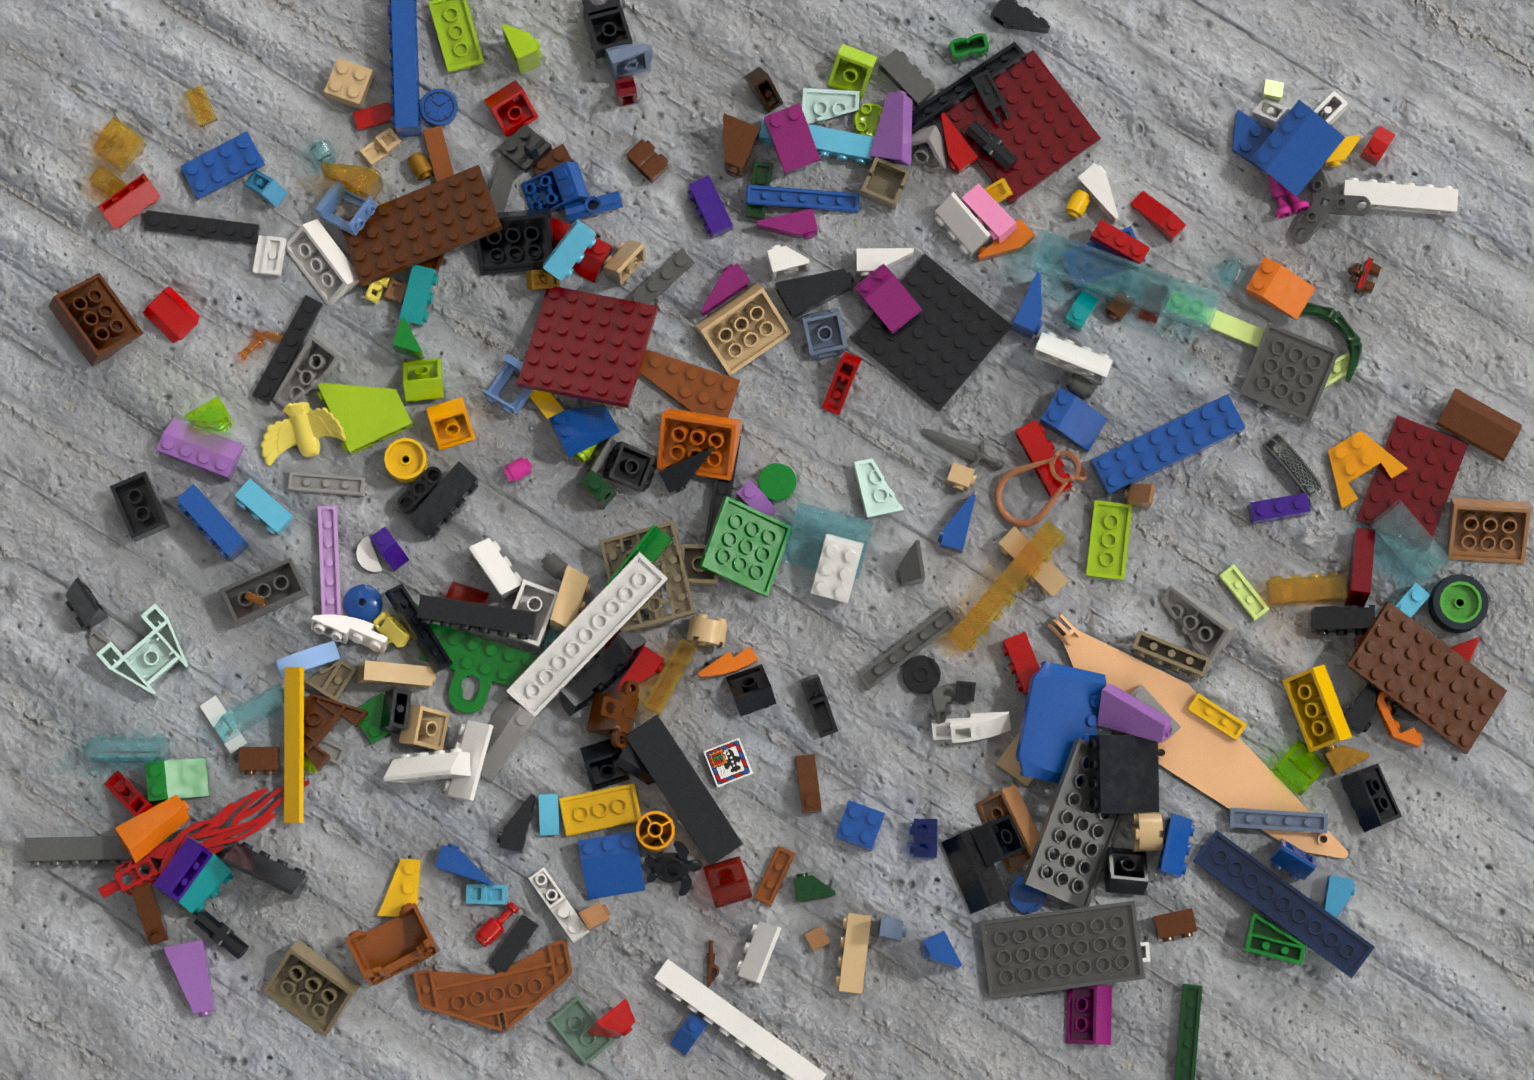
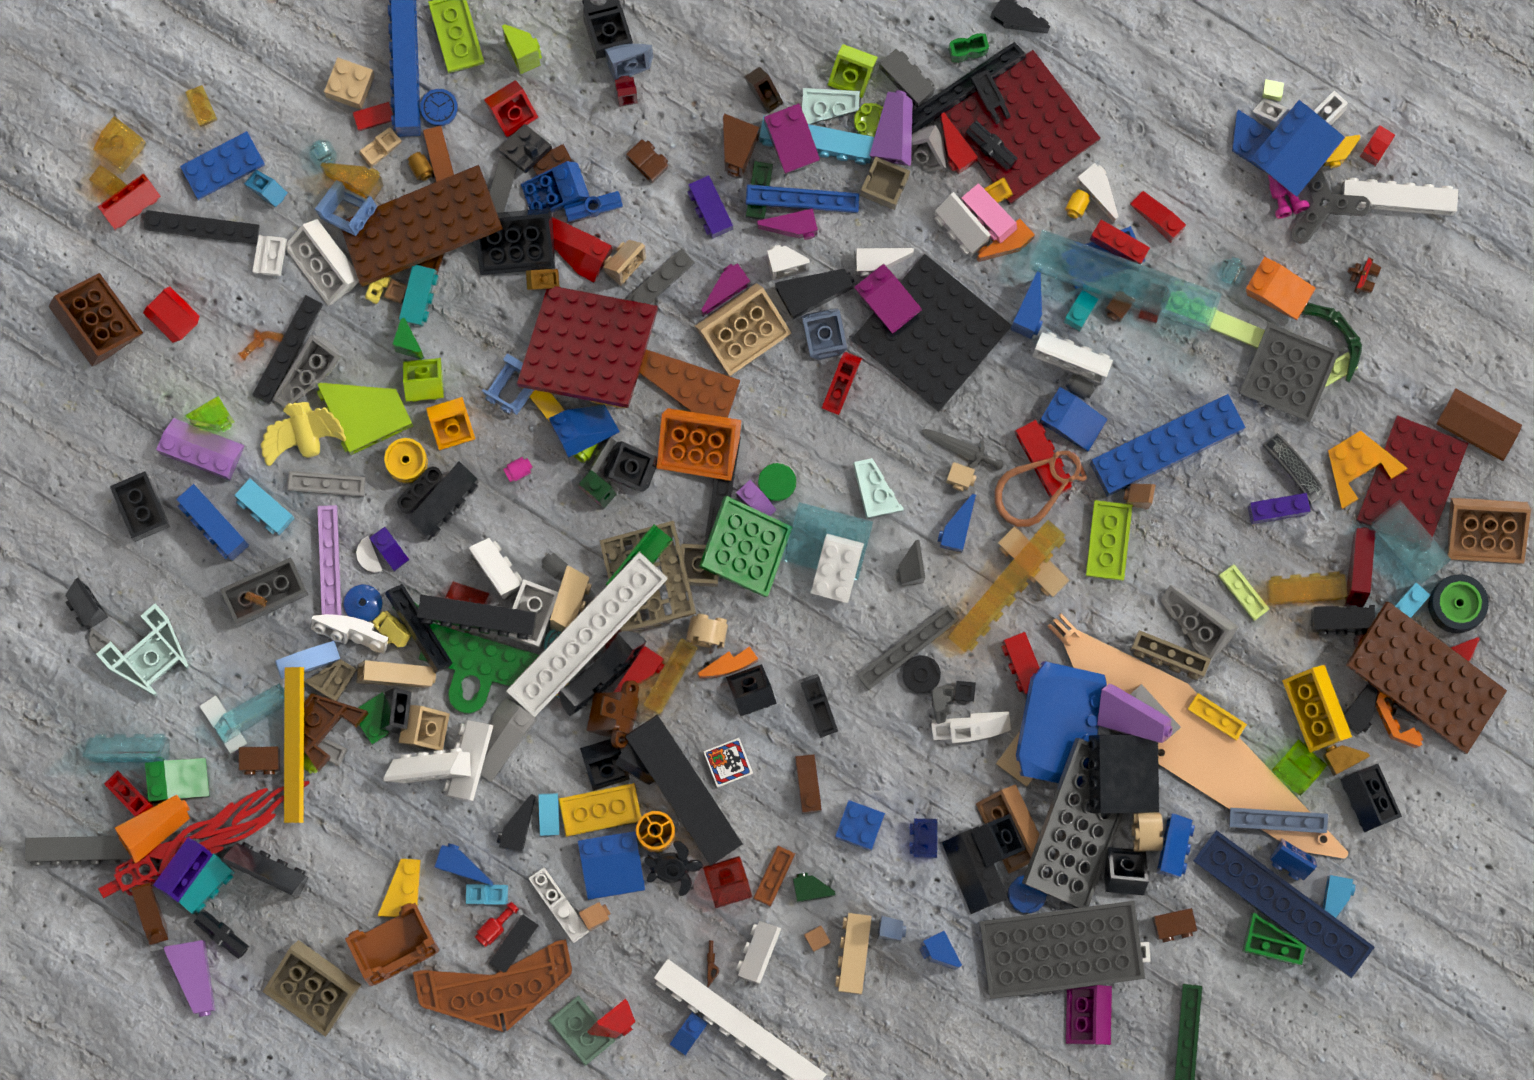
medium azure brick [543,219,596,281] -> none
black slope [659,446,715,493] -> none

